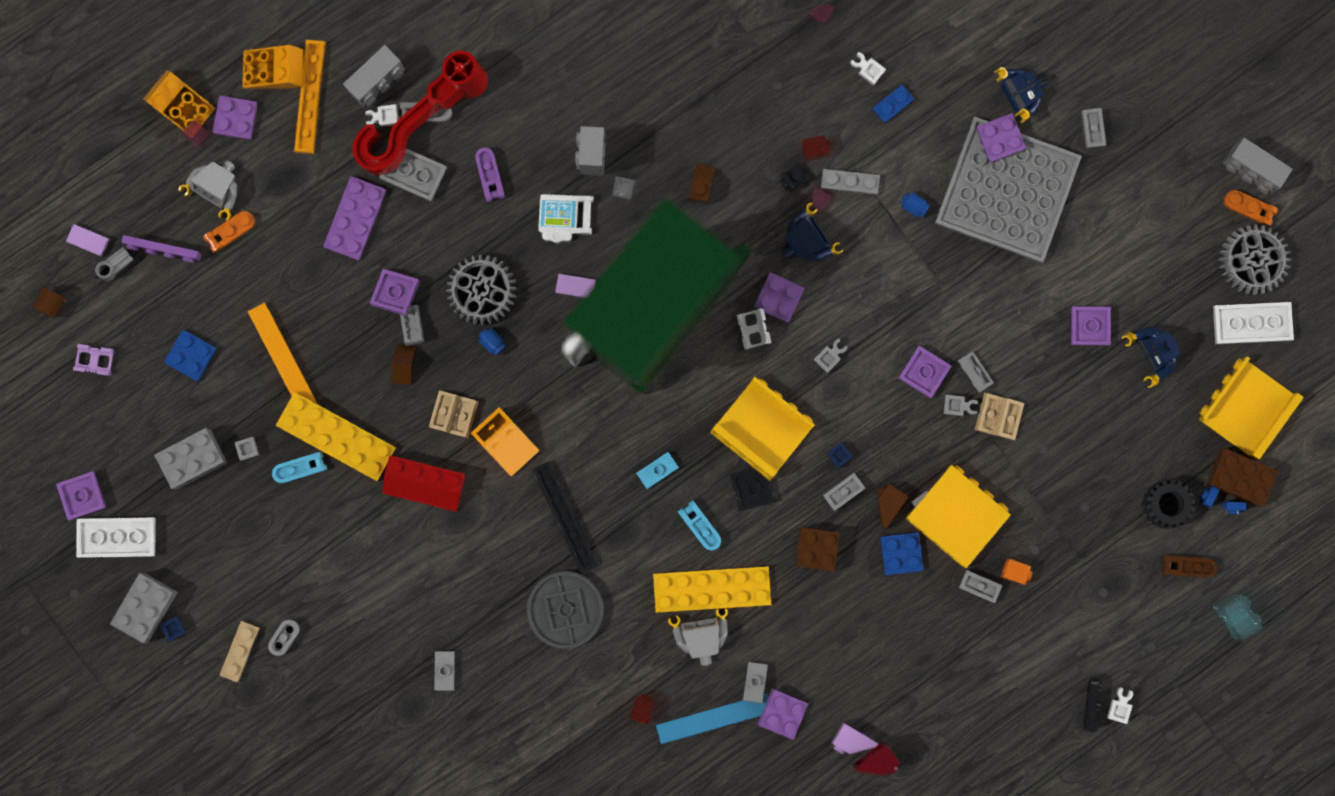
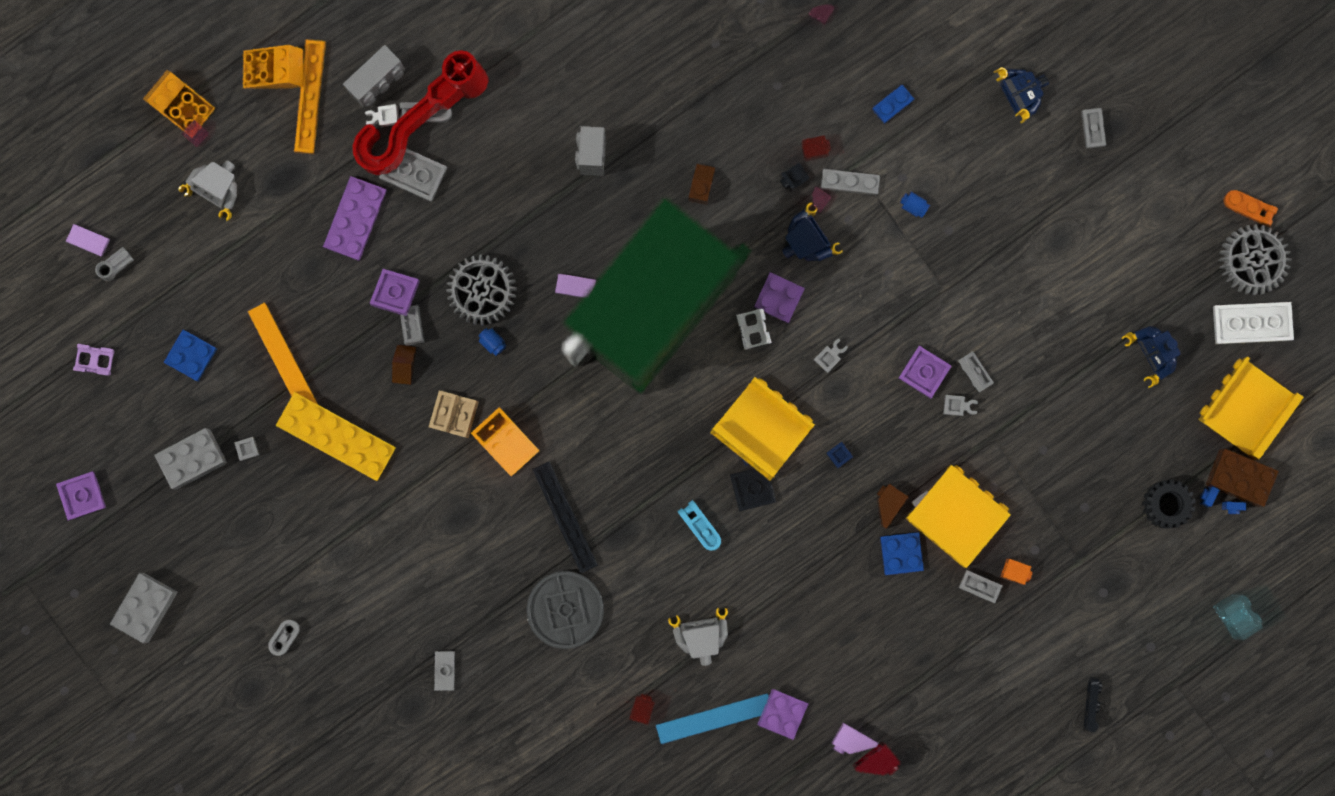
reddish brown piece [32,287,66,318] -> none
white plate [76,518,155,558] -> none
medium lavender plate [121,235,202,263] -> none
dark blue plate [160,616,187,642] -> none
orange plate [203,211,255,253] -> none
medium lavender plate [213,96,258,140] -> none
tan plate [219,621,260,682] -> none
medium azure plate [272,452,328,483] -> none
red slope [382,455,466,512] -> none
medium lavender plate [475,148,505,202] -> none
piece [539,194,594,244] -> none
clear plate [612,176,635,200] -> none
medium azure plate [636,452,679,489] -> none
yellow plate [653,566,771,612] -> none
light grey plate [743,662,768,704] -> none
reddish brown brick [795,527,840,571] -> none
light grey plate [823,473,865,511] -> none
white plate [850,52,886,86] -> none
light grey plate [935,117,1082,263] -> none
tan slope [975,393,1024,440] -> none
medium lavender plate [976,113,1026,163] -> none
medium lavender plate [1071,306,1111,346] -> none
white plate [1107,687,1133,724] -> none
reddish brown plate [1161,555,1217,578] -> none
light grey brick [1222,138,1293,194] -> none

